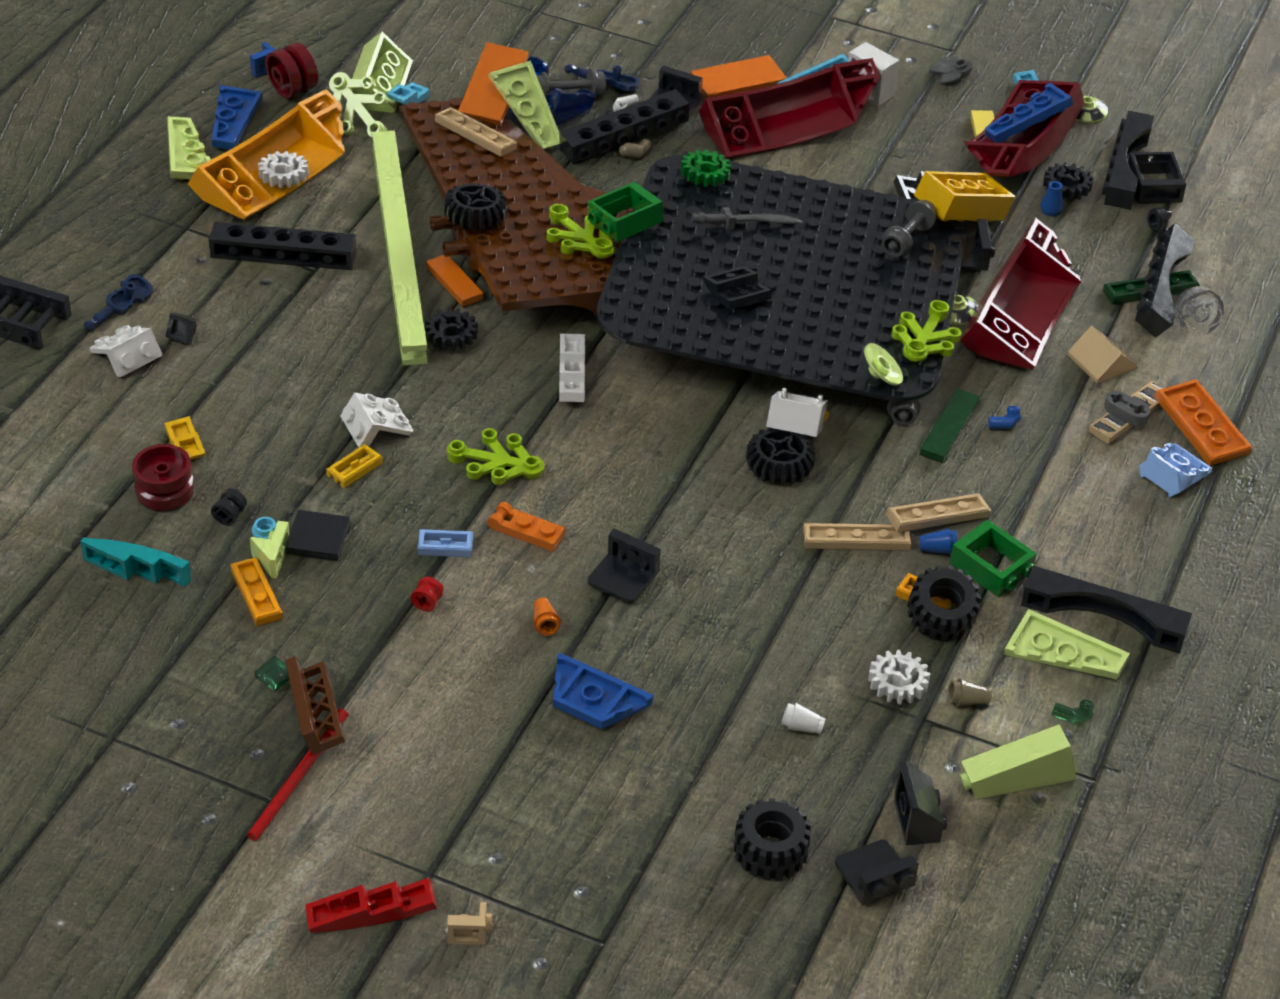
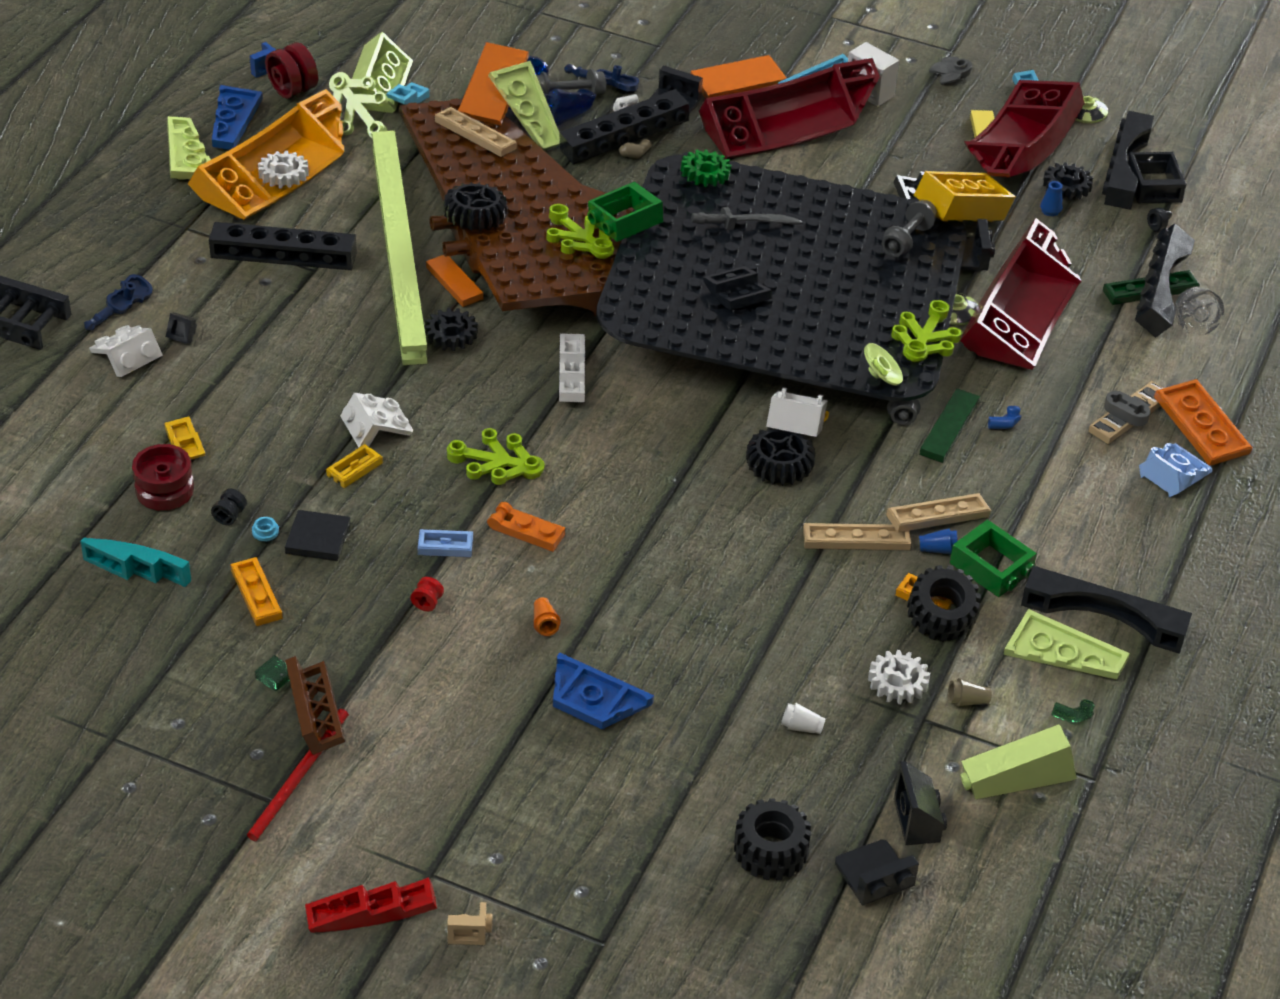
yellowish green slope [250,521,289,579] -> none
black bracket [587,529,661,604] -> none
blue wing [984,83,1073,143] -> none
tan slope [1067,325,1136,383] -> none

